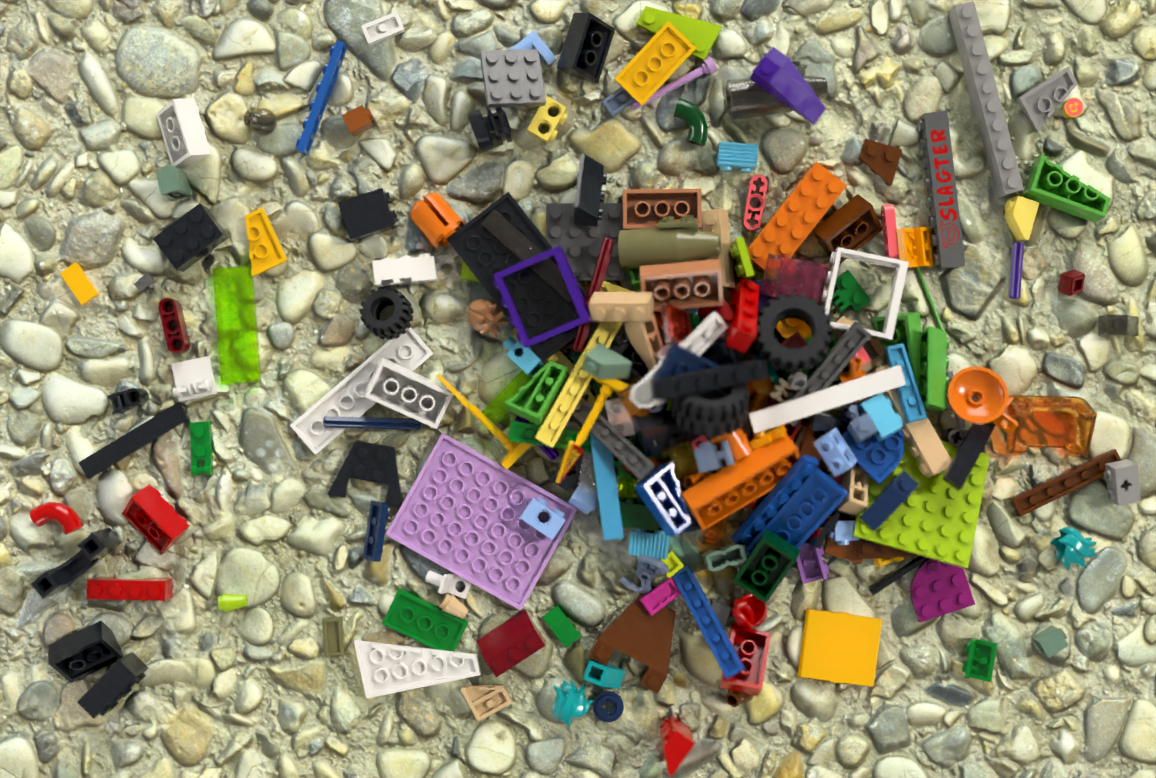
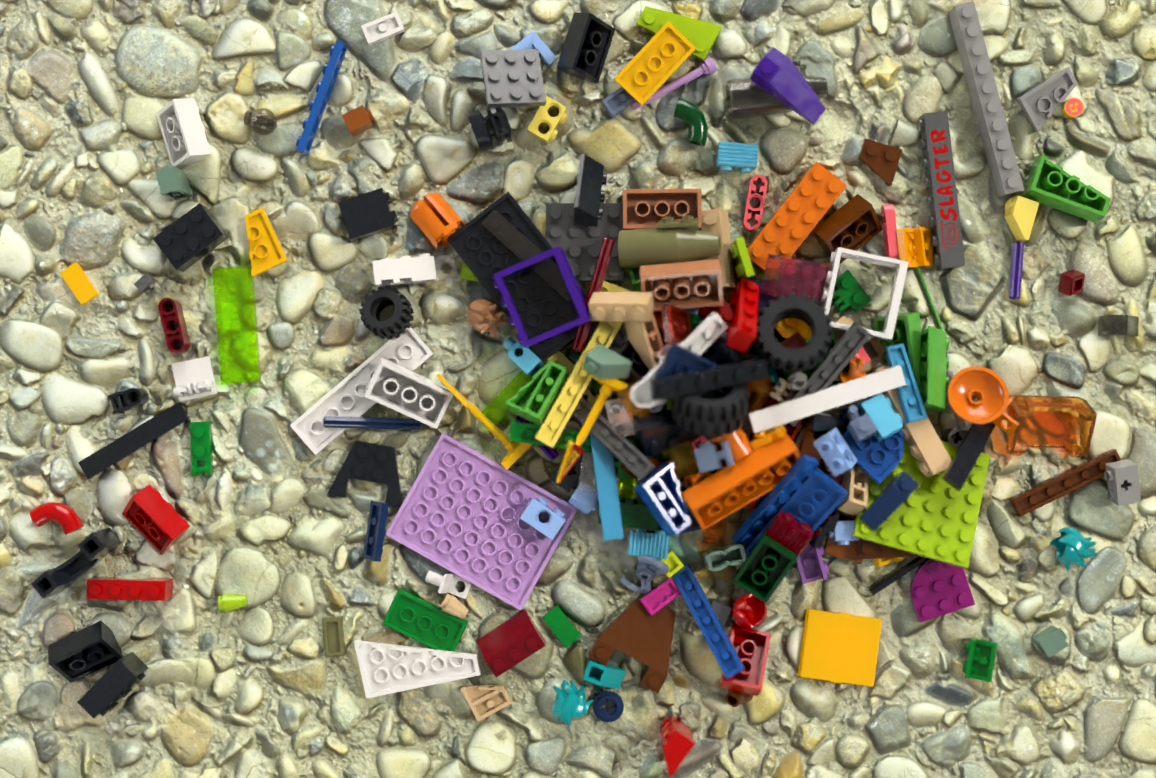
none -> dark red brick [765,510,814,556]

